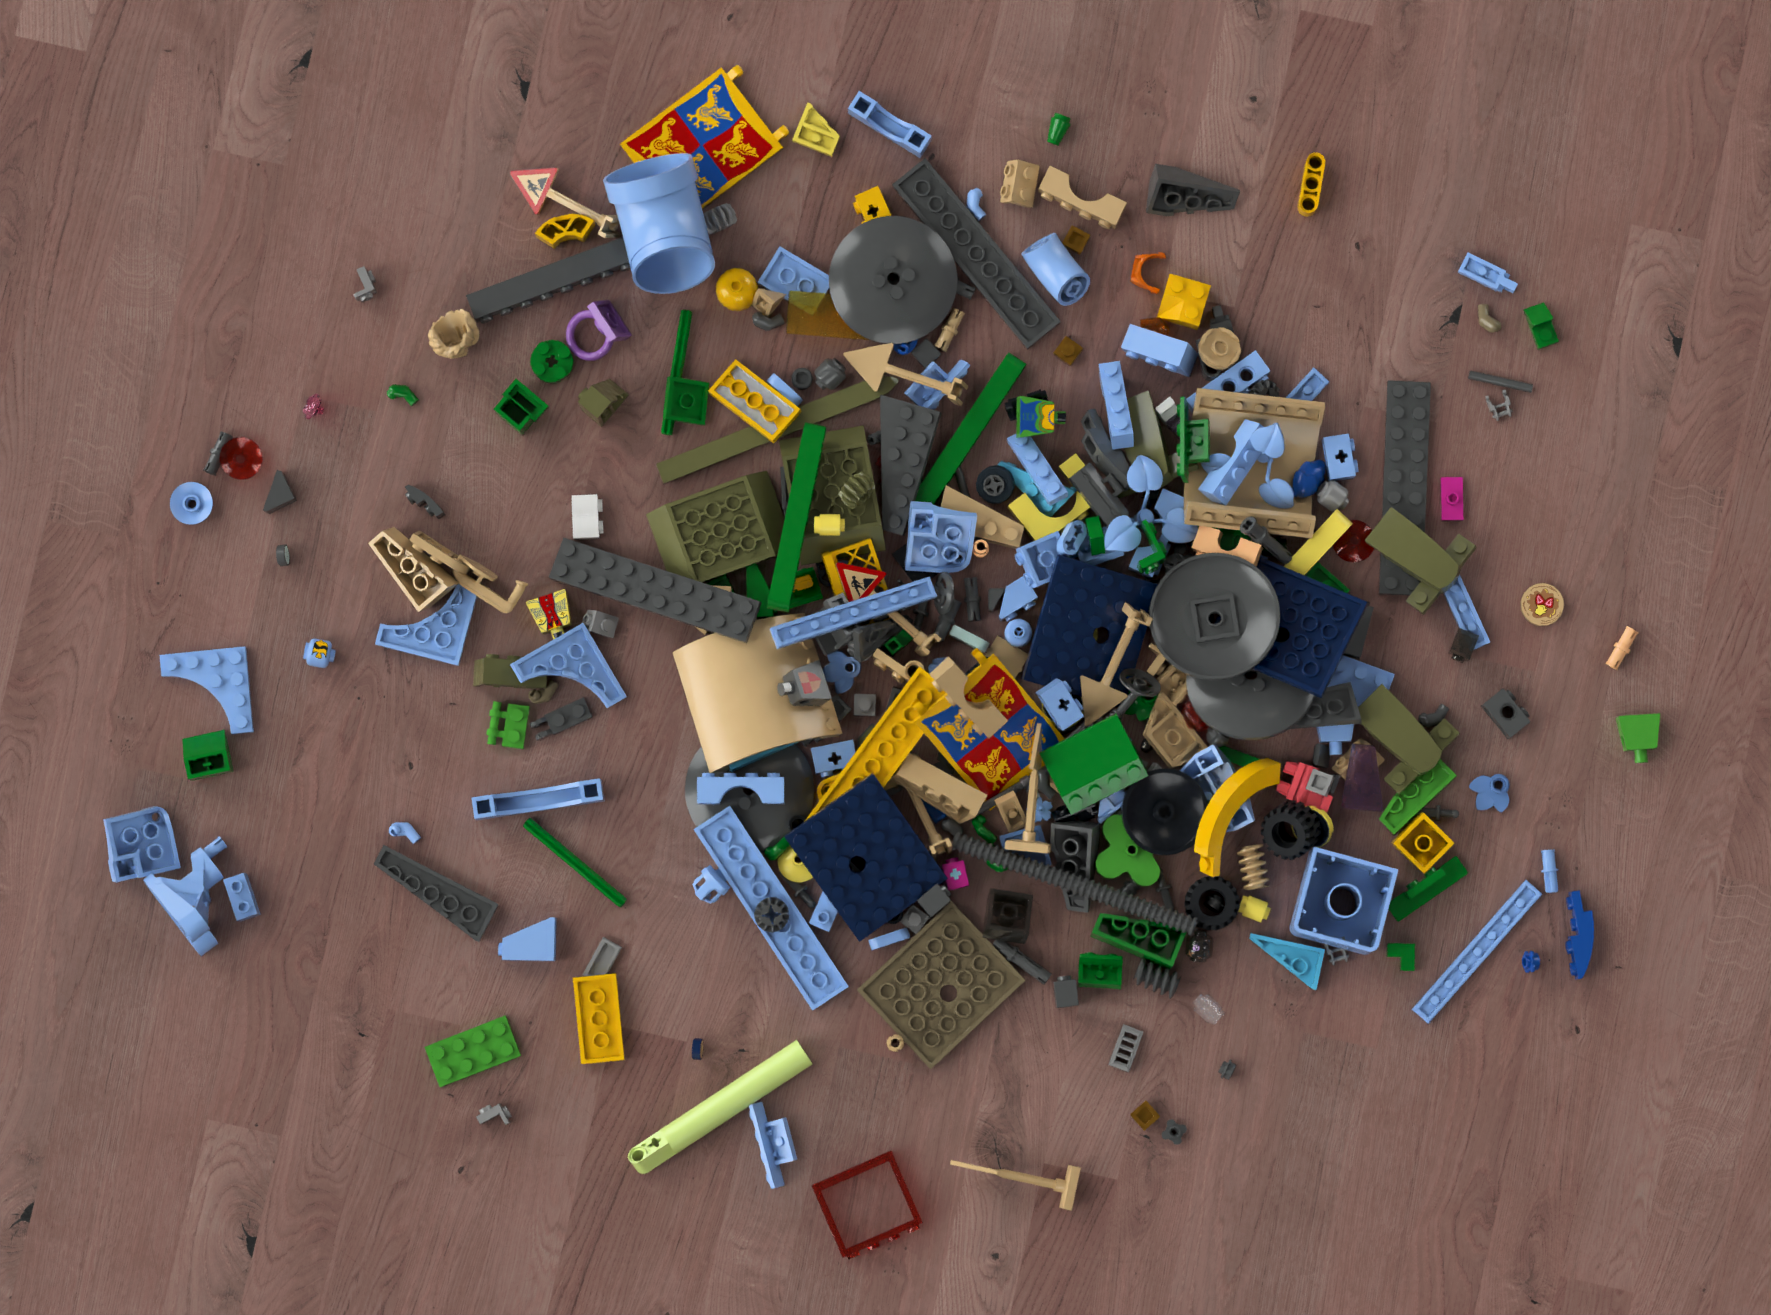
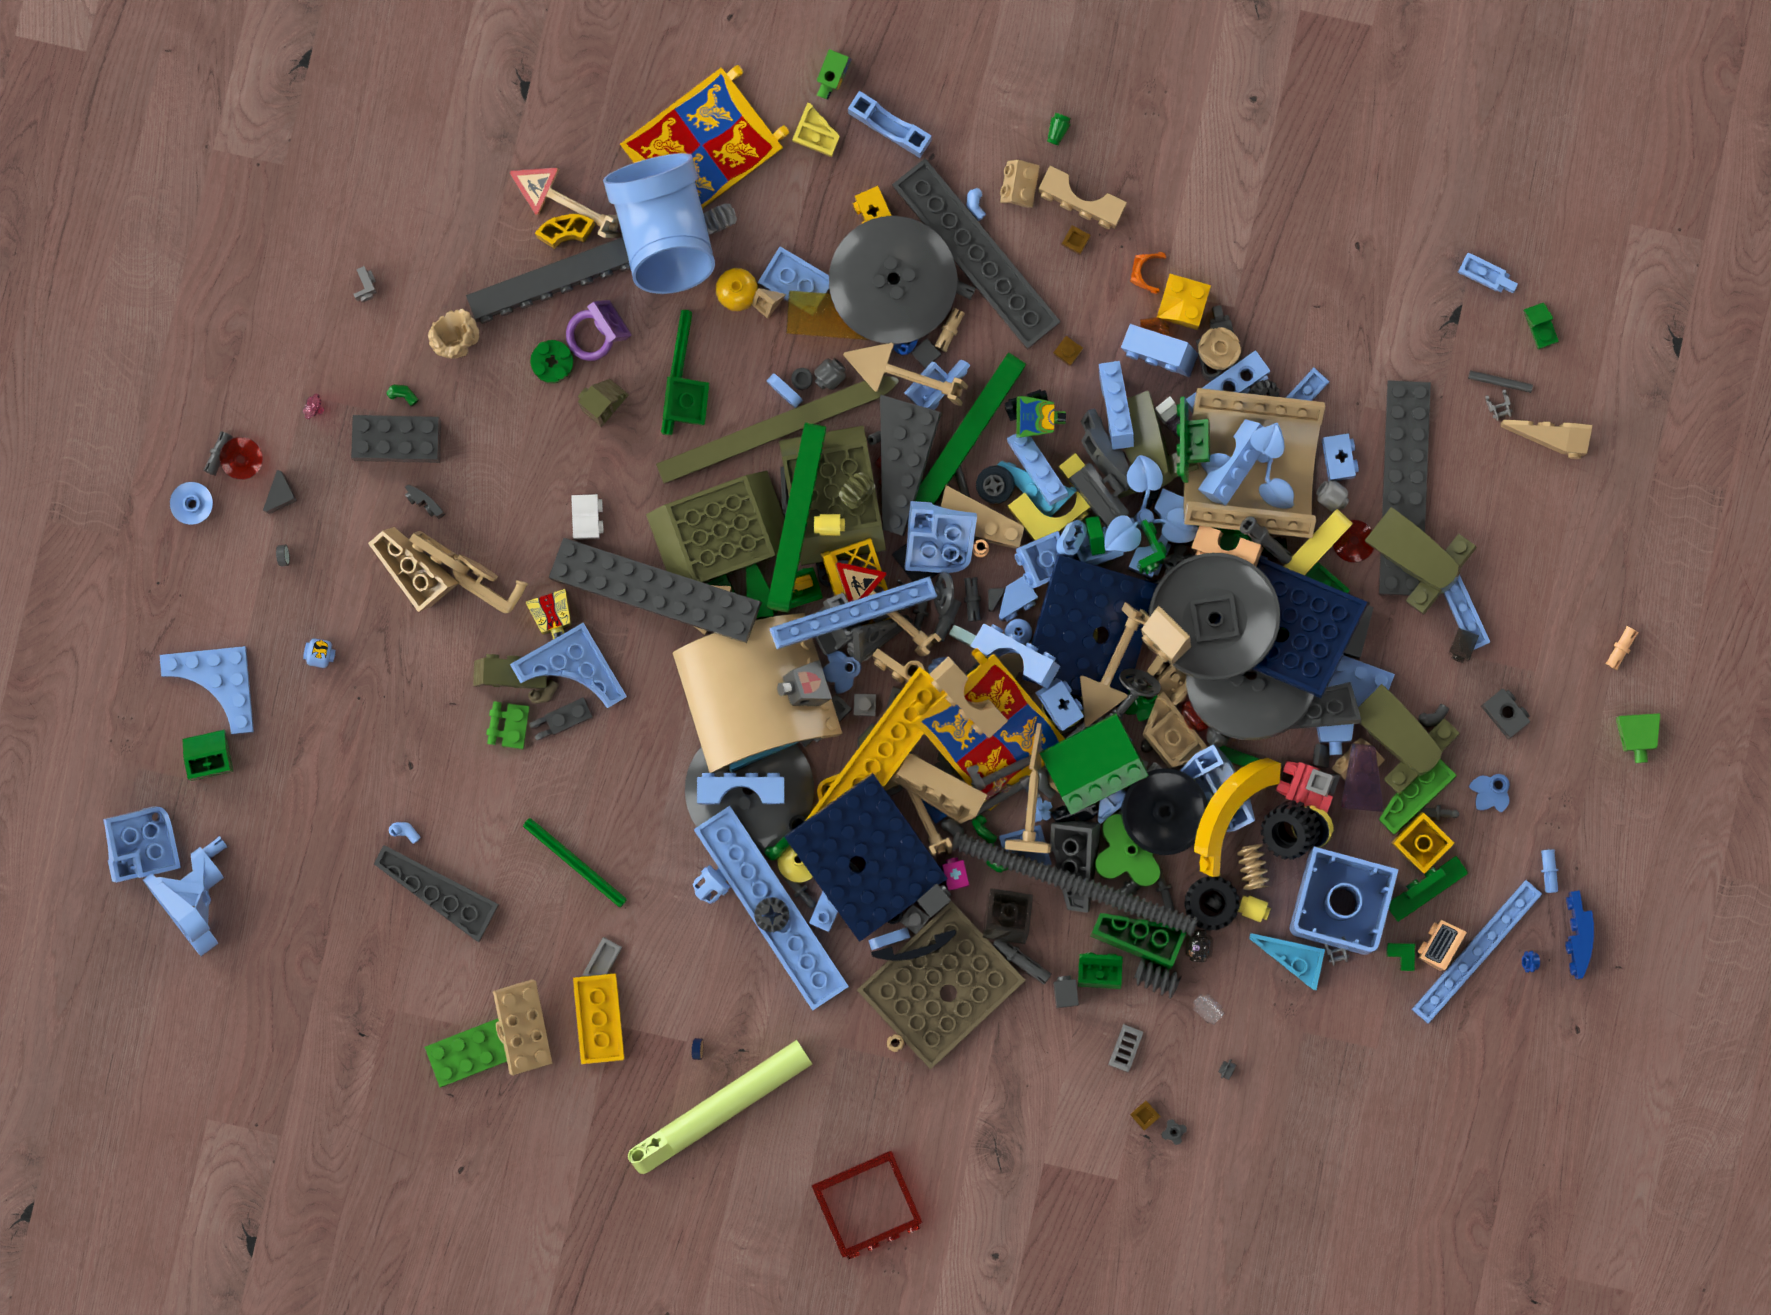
light blue brick [223,873,261,922] -> none
light blue plate [375,584,477,666] -> none
light blue arch [471,778,605,820] -> none
light grey bracket [476,1104,512,1125] -> none
green plate [494,379,549,435] -> none
light blue slope [498,917,557,961] -> none
light grey bracket [582,610,619,638] -> none
yellow piece [708,359,801,443] -> none
light blue bracket [749,1101,797,1189] -> none
dark grey arm [752,312,785,331] -> none
light blue brick [811,739,855,778] -> none
green piece [884,630,913,657] -> none
tan piece [950,1160,1081,1211] -> none
tan slope [994,790,1026,833] -> none
light blue brick [1021,233,1090,306] -> none
dark grey wedge [1146,164,1240,216] -> none
blue arm [1292,460,1326,498] -> none
yellow beam [1298,152,1325,217] -> none
dark pink plate [1440,477,1464,521] -> none
dark tan arm [1478,304,1501,333] -> none
tile [1520,583,1564,626] -> none
none -> dark grey brick [351,415,441,463]
none -> tan plate [493,979,552,1075]
none -> bright green torso [817,49,852,100]
none -> black slope [871,930,956,961]
none -> dark grey piece [966,754,1032,791]
none -> light blue arch [971,624,1061,689]
none -> clear hand [984,778,1011,802]
none -> tan slope [1141,606,1191,665]
none -> slope [1417,920,1467,971]
none -> tan wedge [1500,420,1592,459]

